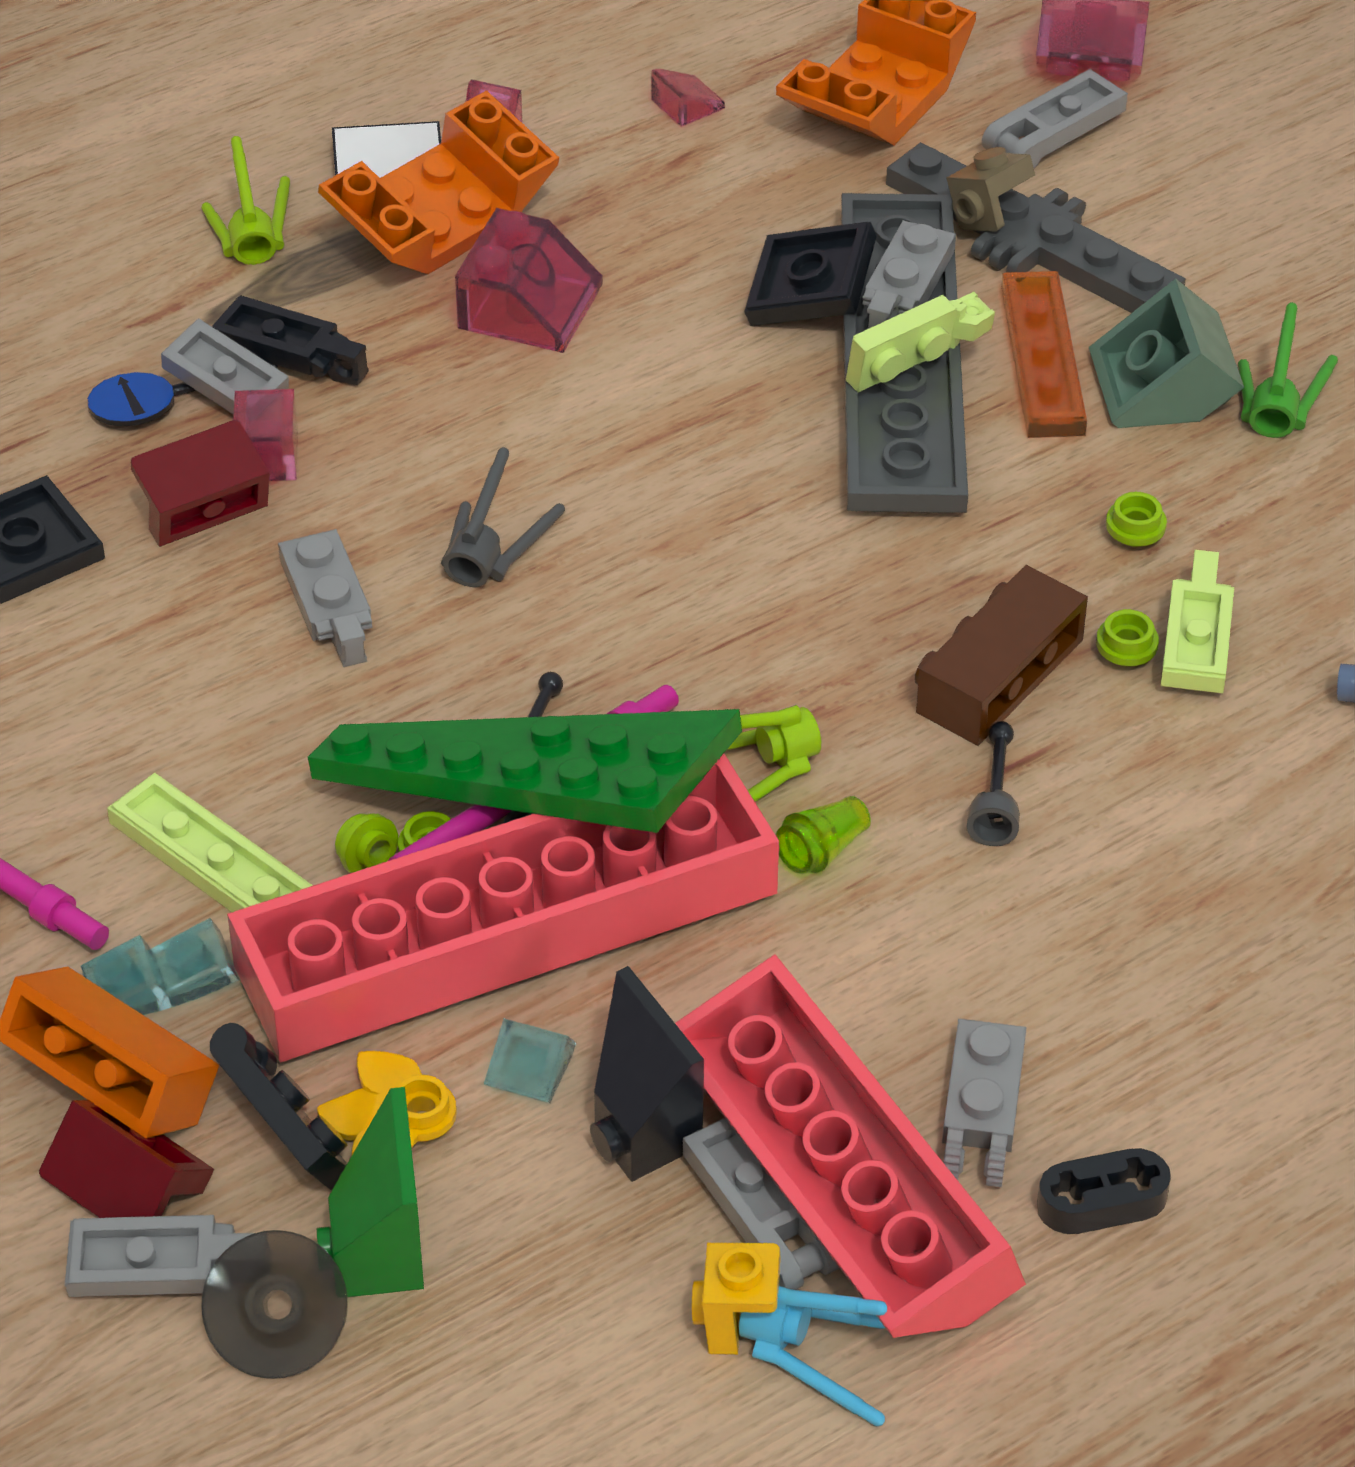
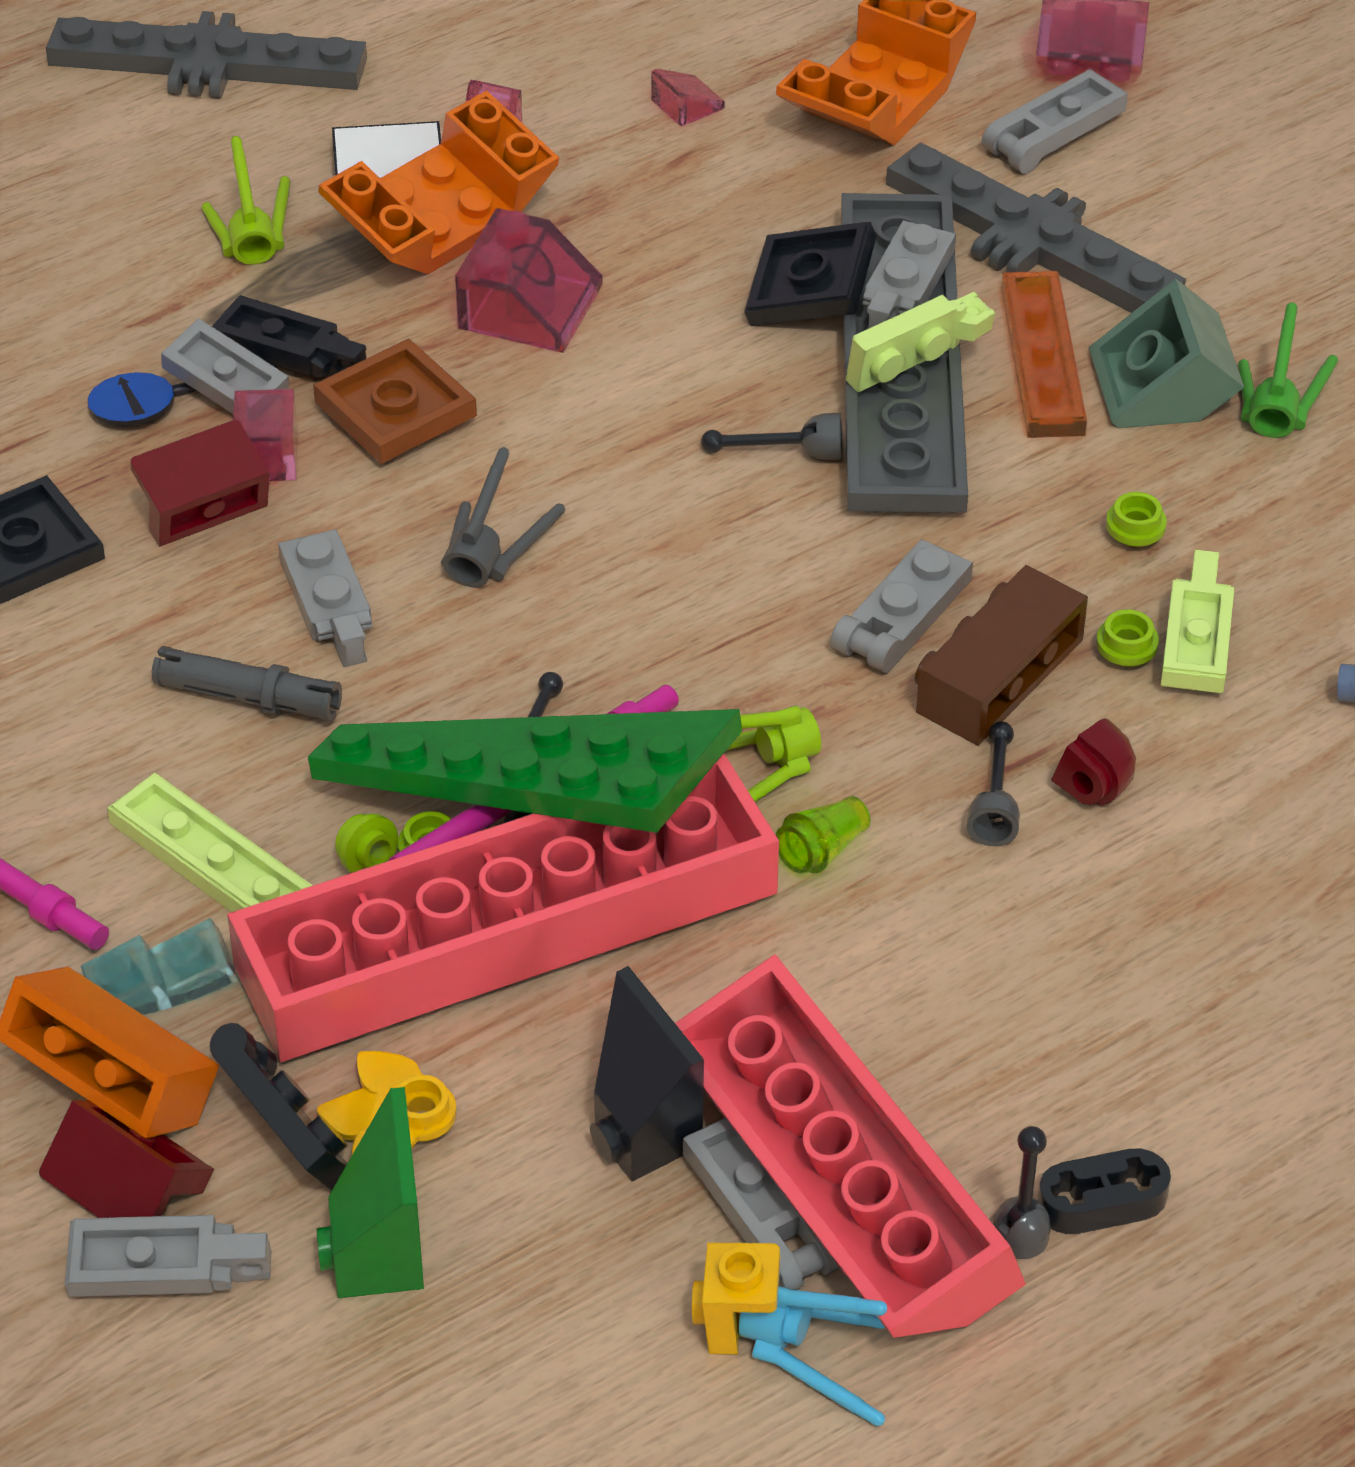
clear smoke dish [201,1230,348,1379] -> none
clear light blue slope [484,1018,576,1103] -> none
light grey hinge [942,1018,1026,1187] -> none
dark tan bracket [946,147,1035,232] -> none
none -> dark grey hinge [46,11,367,98]
none -> dark grey pin [152,646,342,722]
none -> dark orange plate [313,338,477,464]
none -> hinge [701,413,843,460]
none -> light grey plate [830,539,973,673]
none -> hinge [993,1126,1051,1259]
none -> dark red piece [1051,718,1136,805]

